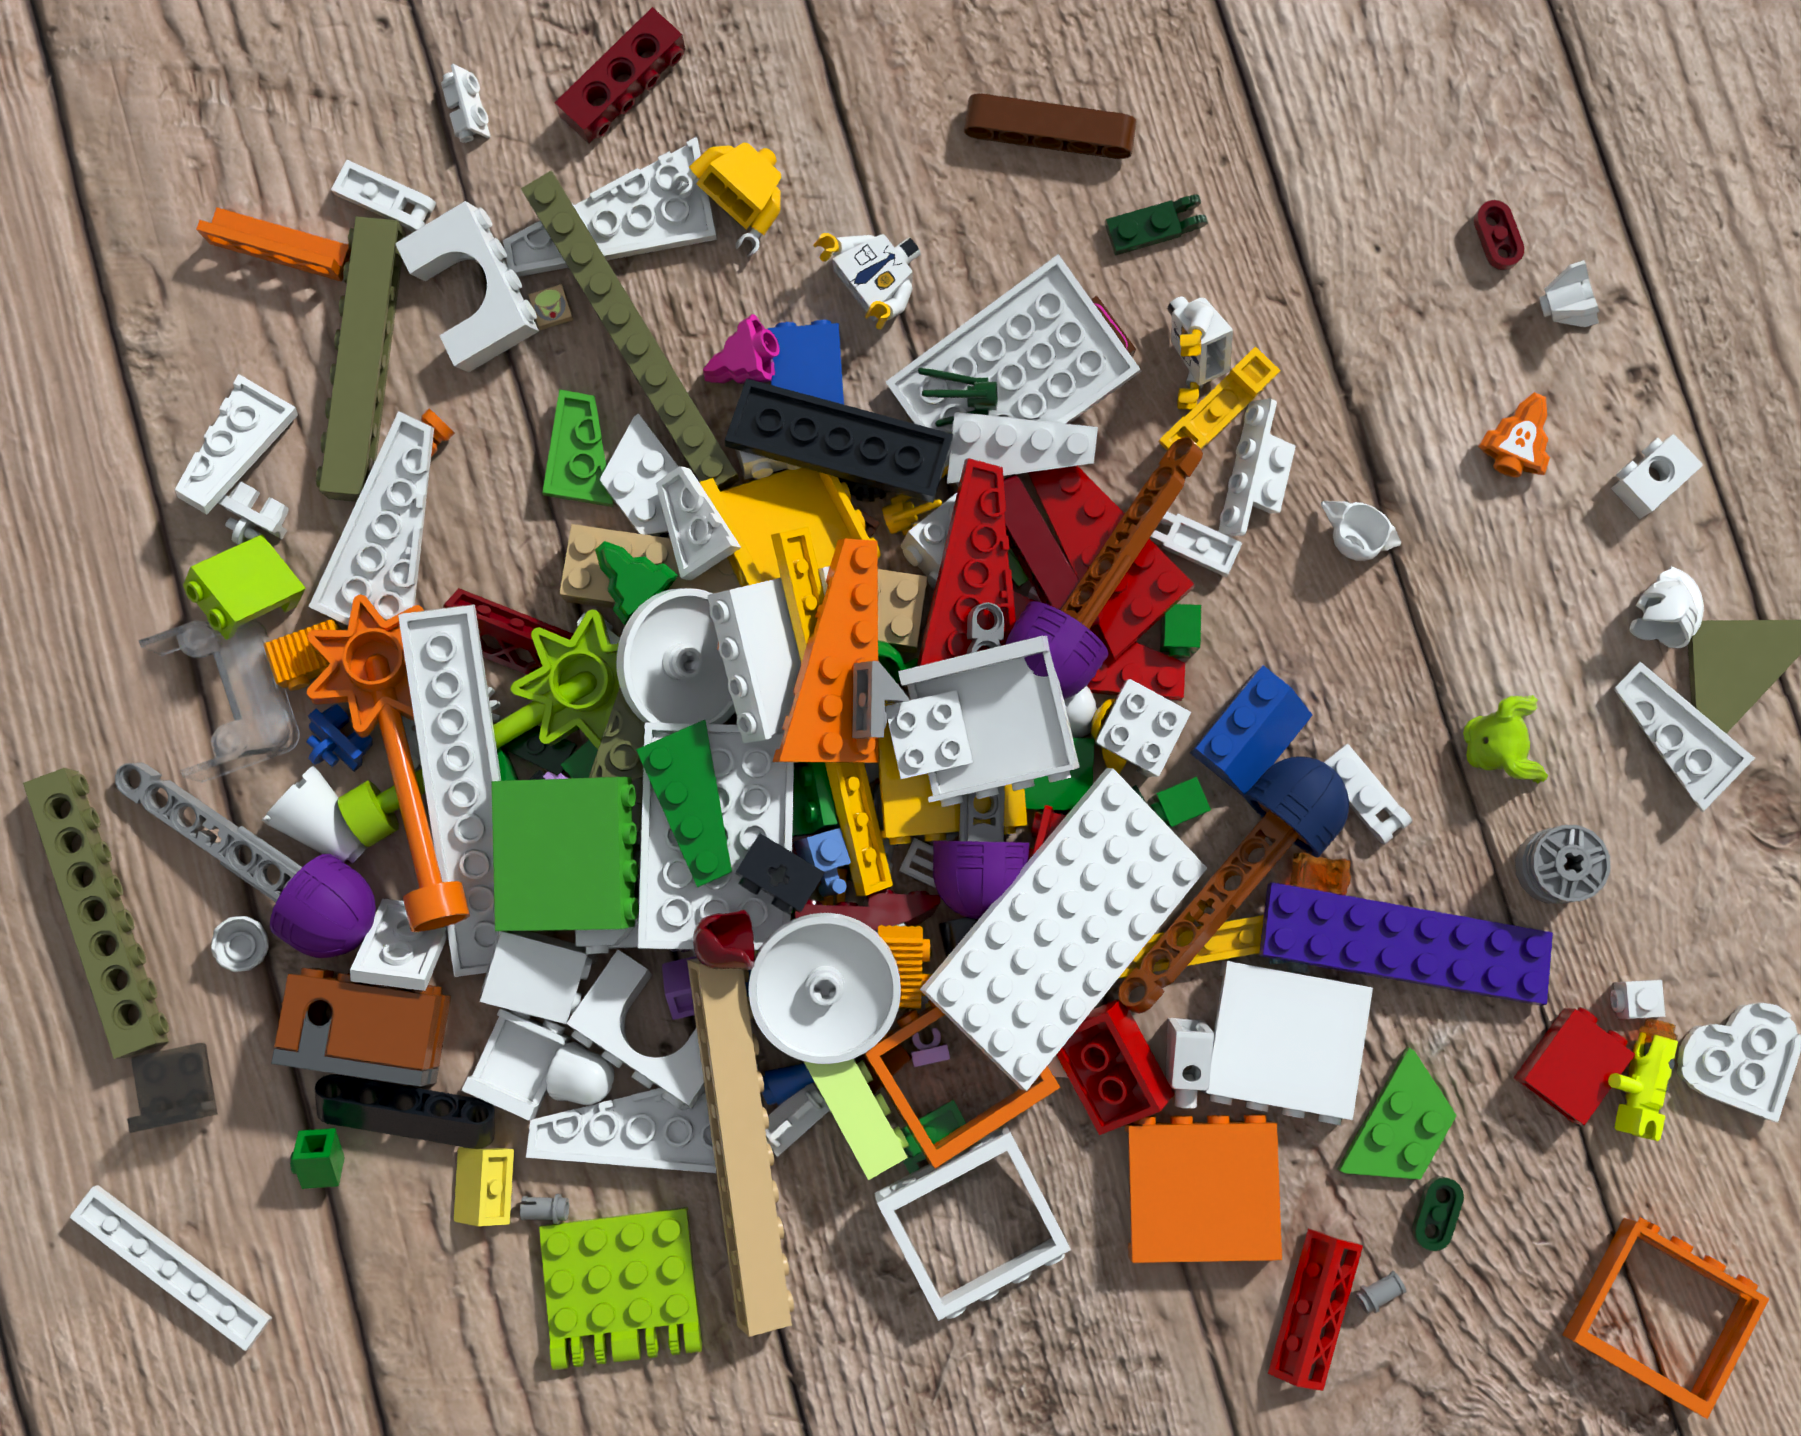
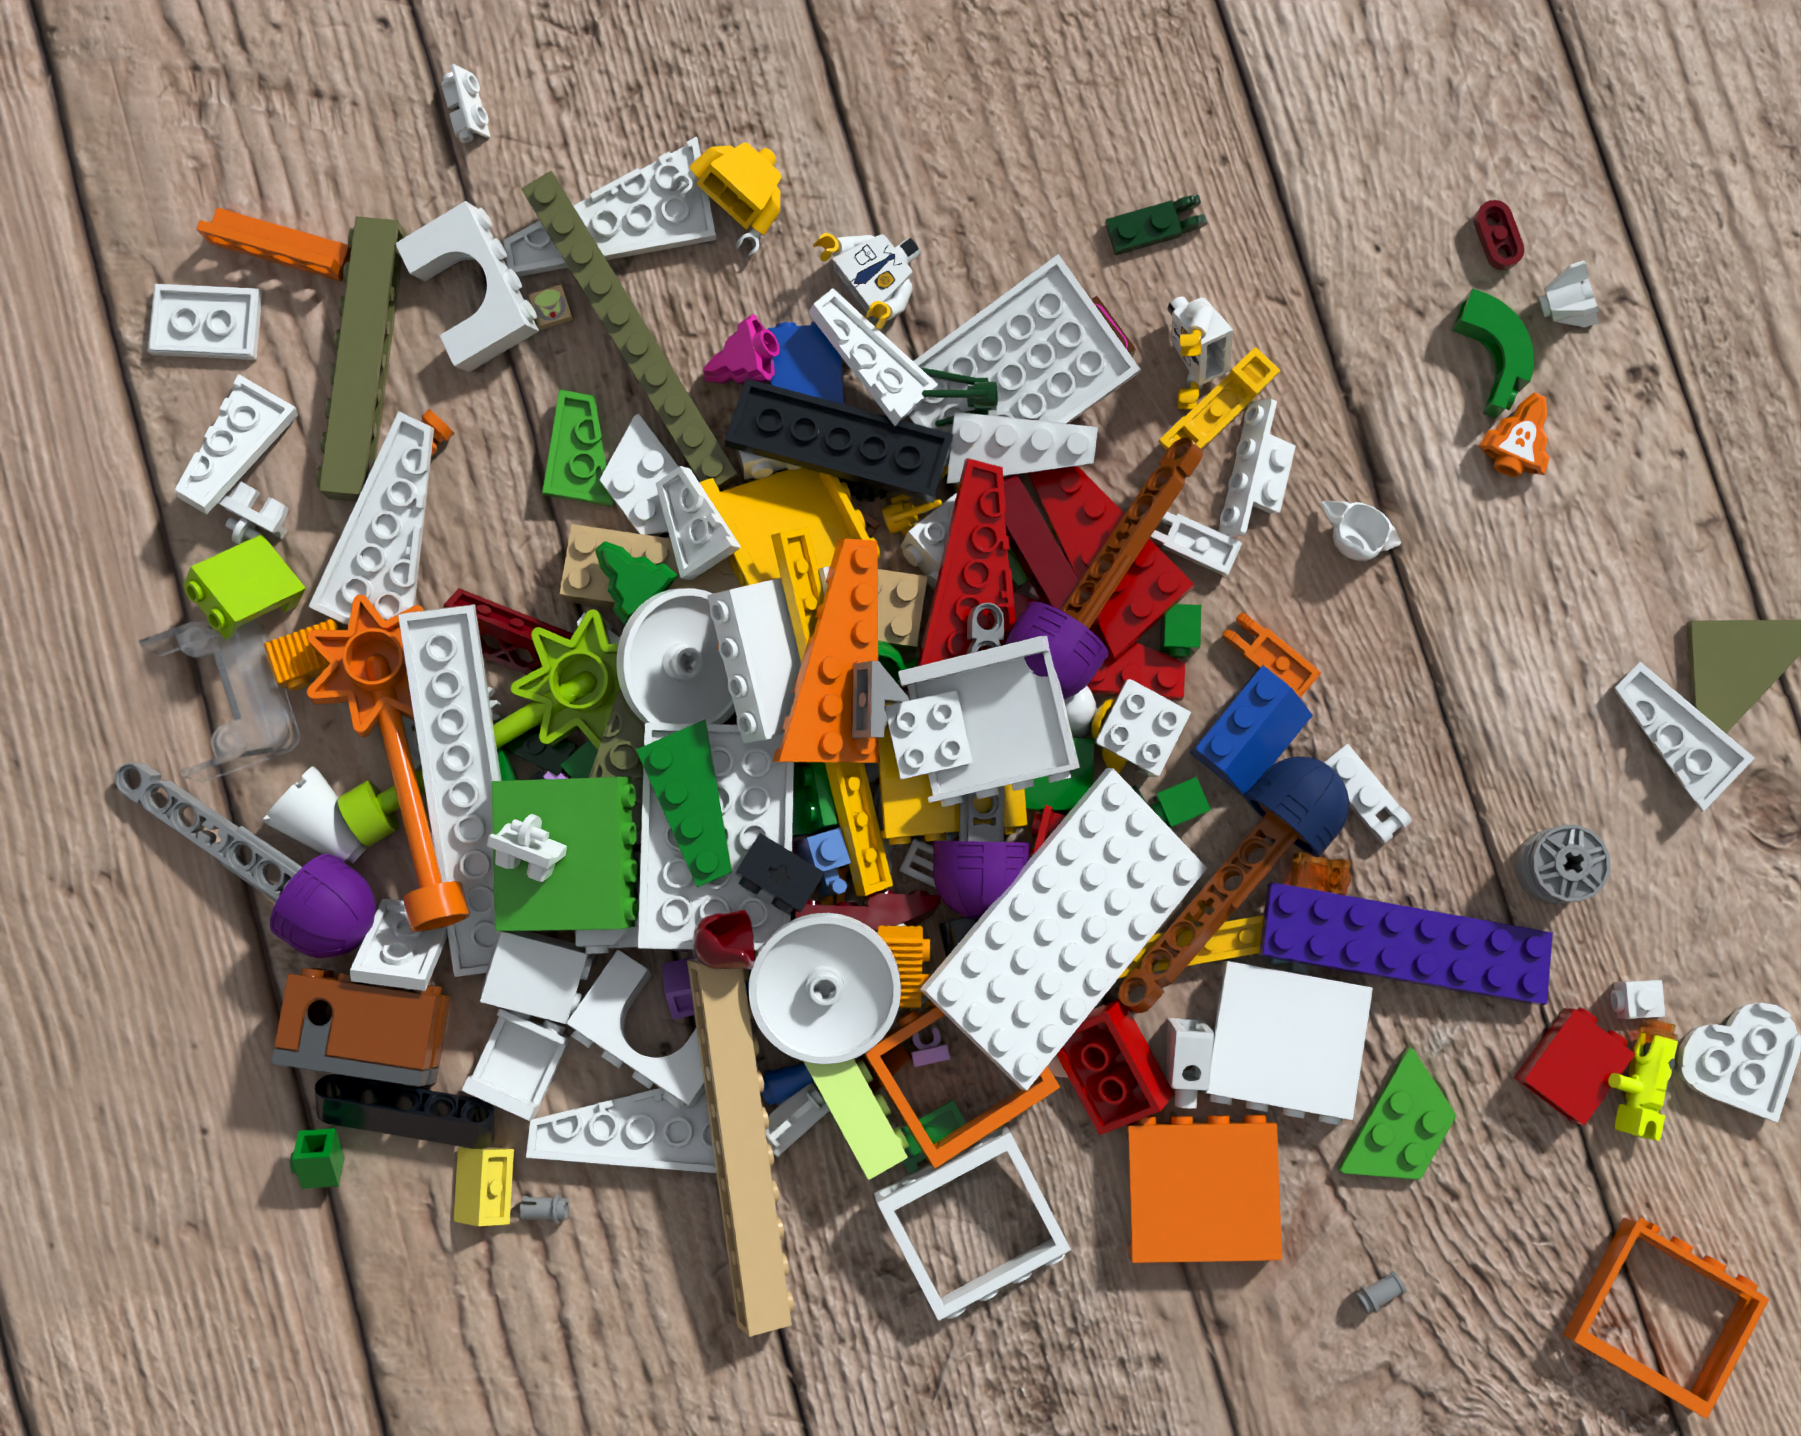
olive brick [23,768,169,1059] -> none
white plate [70,1185,272,1351] -> none
clear smoke bracket [127,1043,218,1133] -> none
white hair [211,916,269,972] -> none
blue hips [306,704,373,772] -> none
white plate [331,159,436,232] -> none
lime hinge [539,1207,702,1370] -> none
white hair [546,1042,614,1105] -> none
dark red brick [554,7,686,144] -> none
reddish brown beam [964,93,1137,159] -> none
red fence [1268,1228,1363,1391] -> none
dark green plate [1412,1176,1464,1251] -> none
lime hair [1463,695,1548,784] -> none
white brick [1611,434,1703,519] -> none
white helmet [1630,566,1704,649] -> none
none -> white tile [148,284,262,360]
none -> white hips [487,814,567,882]
none -> white wing [808,288,938,426]
none -> orange hinge [1222,612,1321,699]
none -> green arch [1452,288,1534,418]

